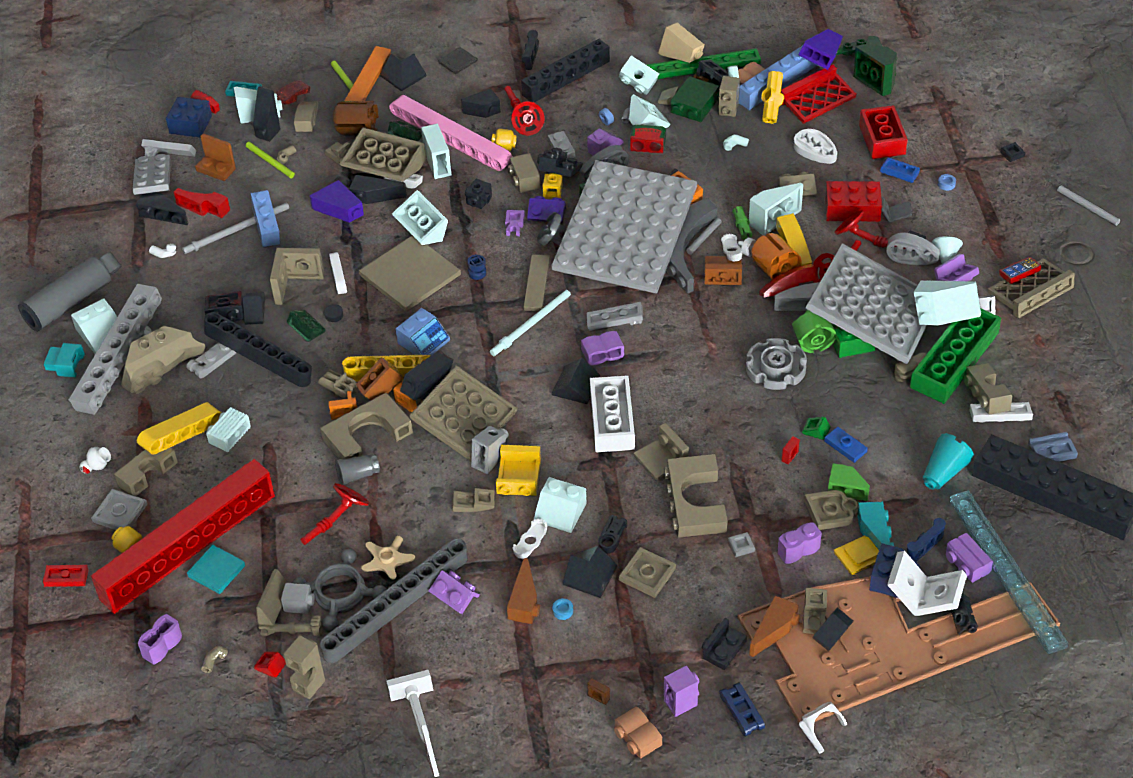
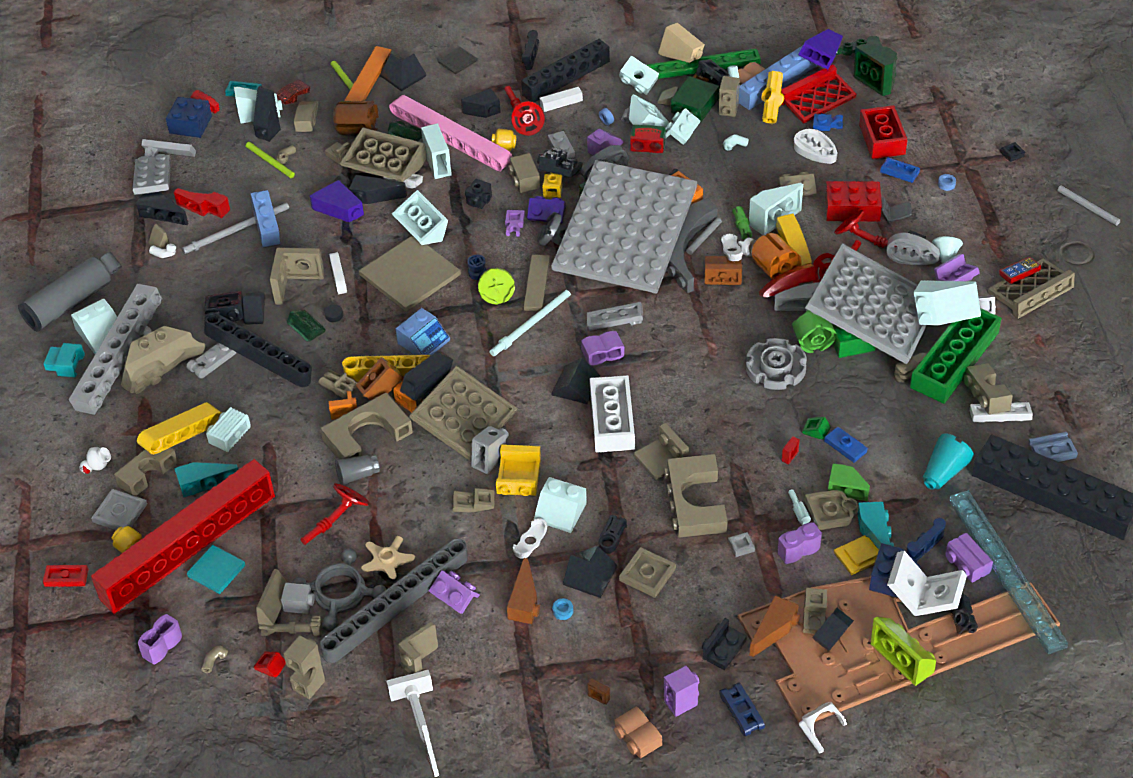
dark orange bracket [195,134,236,181] -> none
none -> dark tan slope [149,224,169,249]
none -> teal slope [174,462,238,498]
none -> dark tan bracket [398,622,438,676]
none -> tile [478,268,515,304]
none -> white piece [540,87,583,112]
none -> light aqua bracket [666,109,700,145]
none -> light aqua axle [788,489,811,525]
none -> blue plate [813,114,843,131]
none -> lime slope [871,617,936,686]

